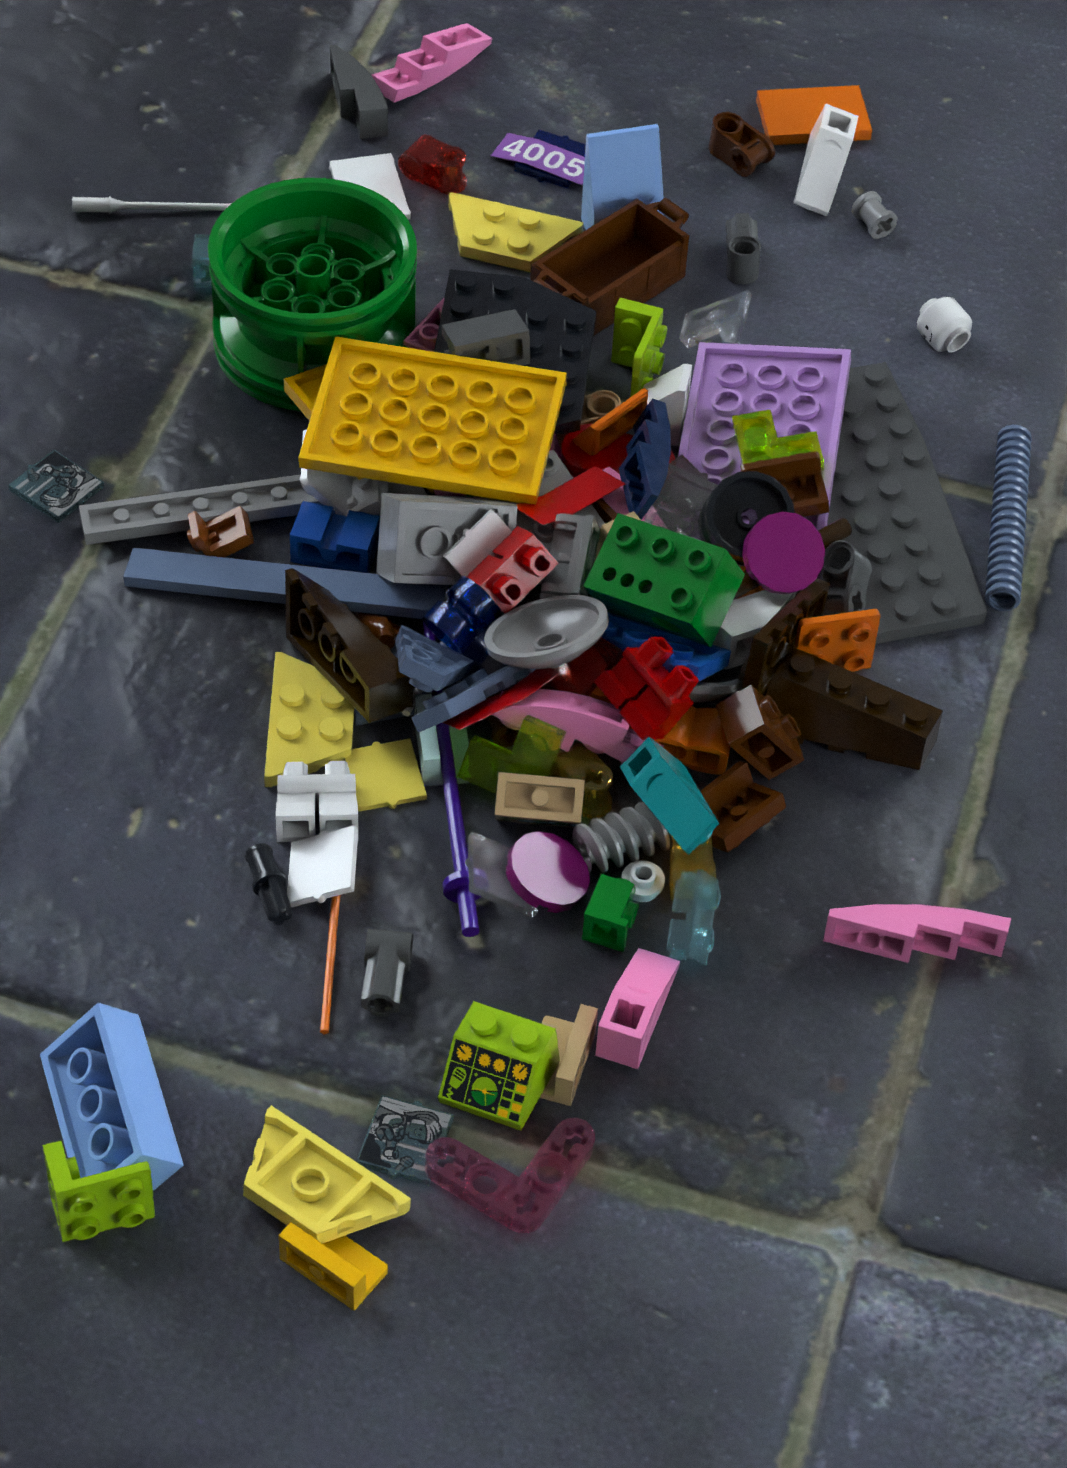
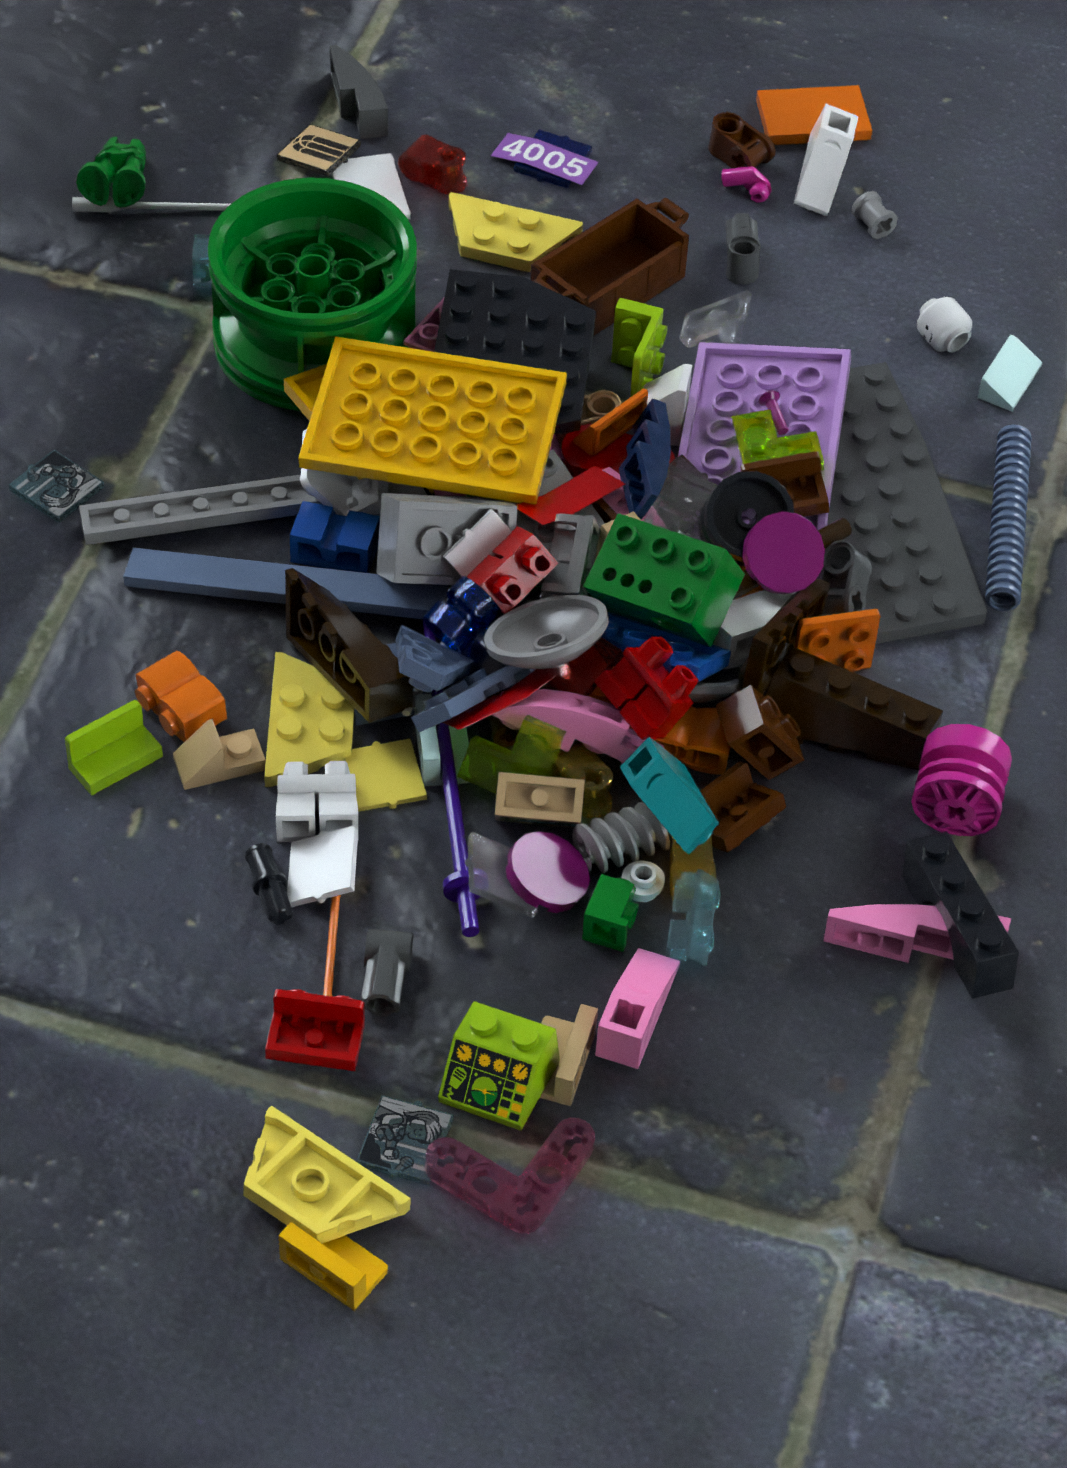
light blue slope [40,1003,184,1191] -> none
lime bracket [42,1141,155,1242] -> none
dark orange bracket [187,505,254,557] -> none
reddish brown animal [354,612,401,649] -> none
bright pink slope [371,23,492,103] -> none
dark grey hinge [441,309,531,366] -> none
light blue slope [581,124,664,230] -> none
none -> lime panel [65,700,163,796]
none -> green piece [76,137,146,208]
none -> orange brick [135,651,227,742]
none -> tan slope [173,719,266,790]
none -> red bracket [265,989,365,1071]
none -> piece [276,124,361,177]
none -> dark pink arm [721,166,771,203]
none -> magenta piece [758,391,789,435]
none -> black arch [902,831,1019,999]
none -> dark pink wheel [911,724,1012,836]
none -> light aqua slope [978,335,1042,411]

